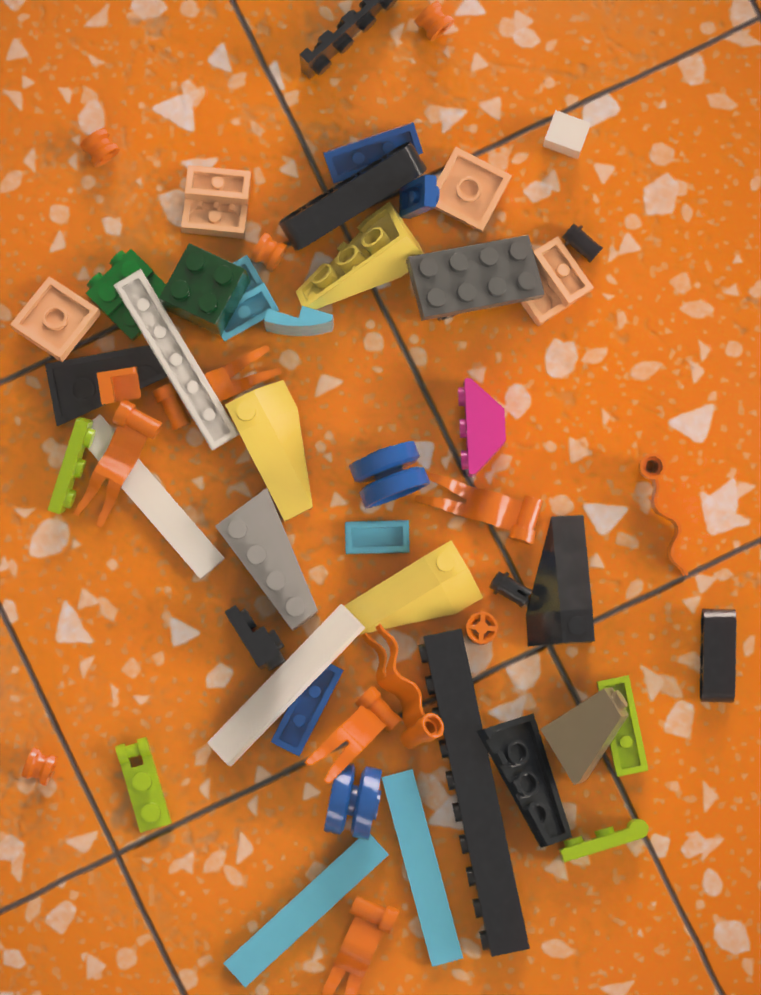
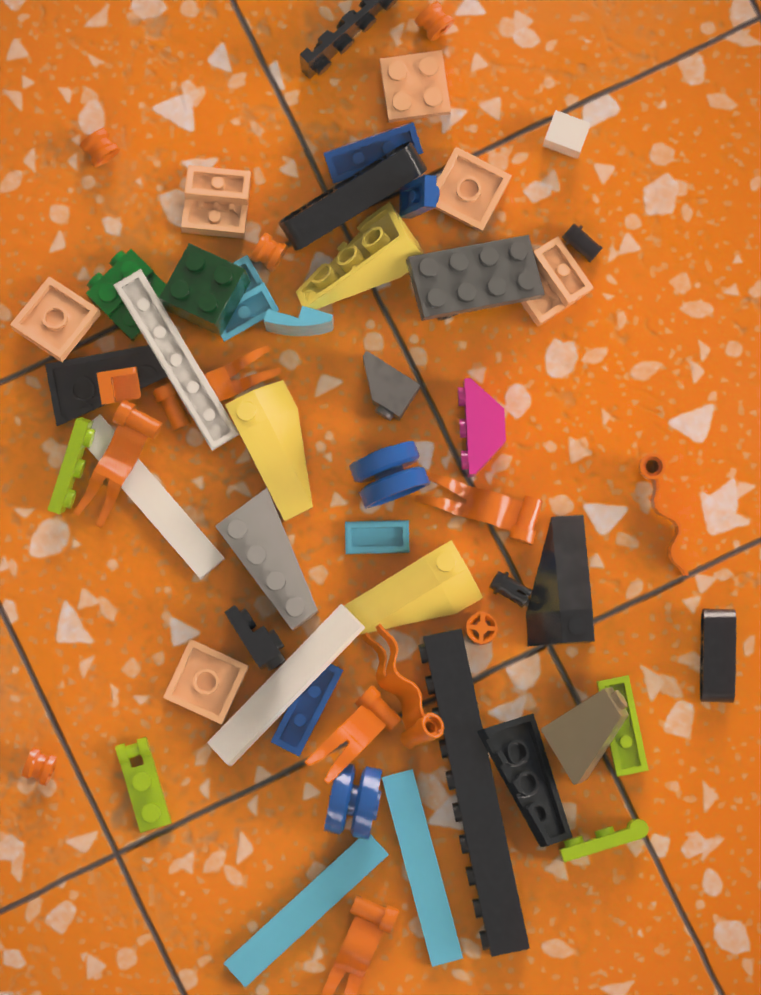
none -> light nougat plate [163,639,249,725]
none -> flat silver slope [363,351,420,421]
none -> light nougat plate [380,50,451,123]

